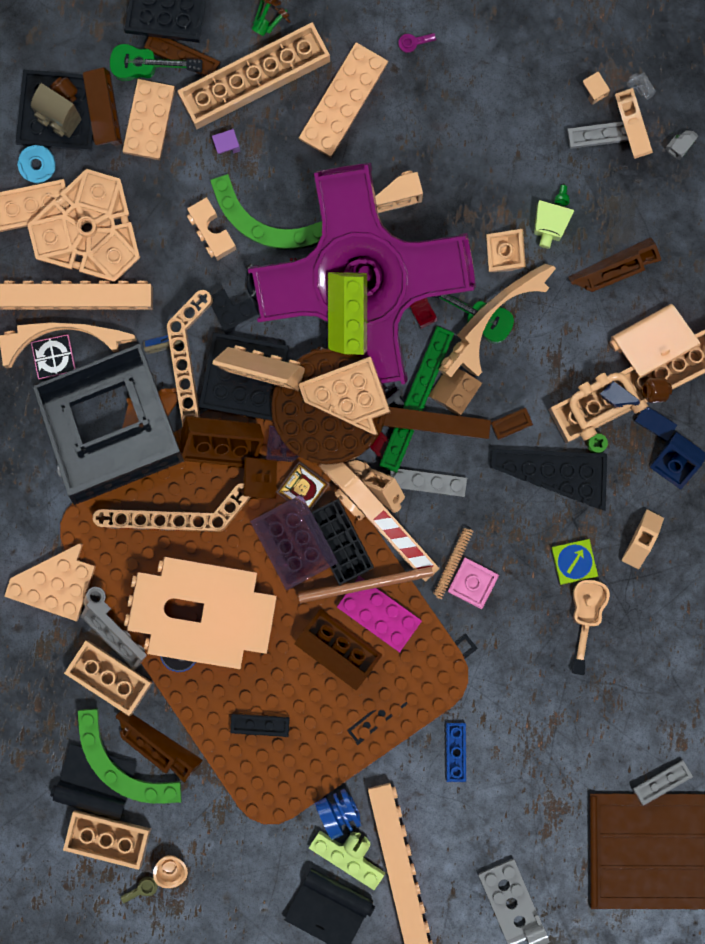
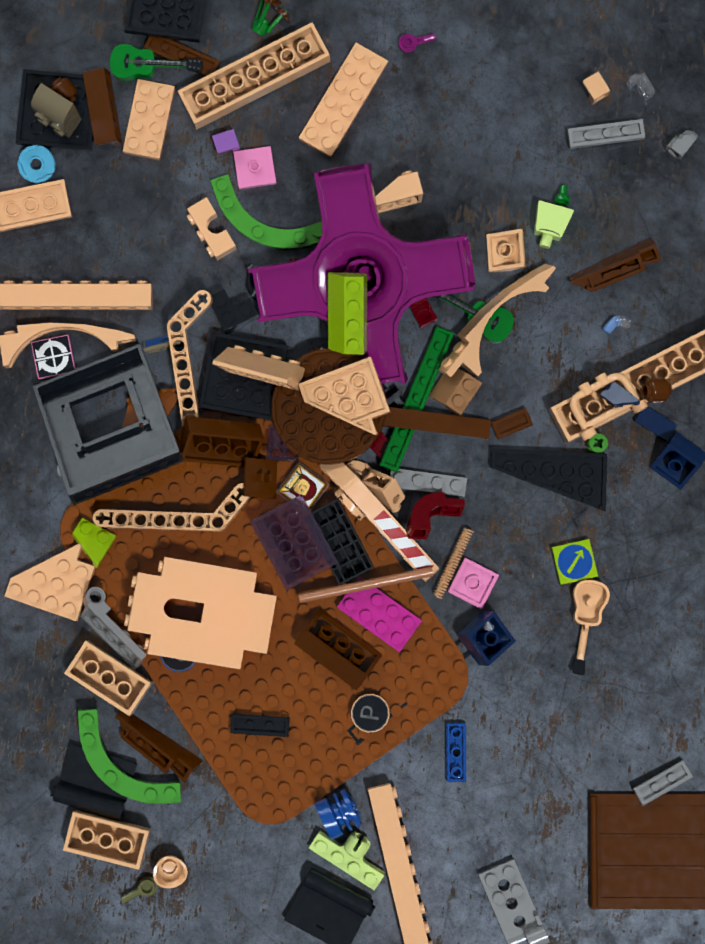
light nougat plate [27,169,140,282] -> none
light nougat door [610,304,701,378] -> none
light nougat slope [615,88,653,159] -> none
light nougat slope [621,510,664,570] -> none
none -> lime wing [72,518,116,568]
none -> bright pink plate [233,146,276,190]
none -> black tile [351,694,390,733]
none -> dark red arch [407,492,465,540]
none -> dark blue slope [457,611,516,666]
none -> arm [602,315,631,335]

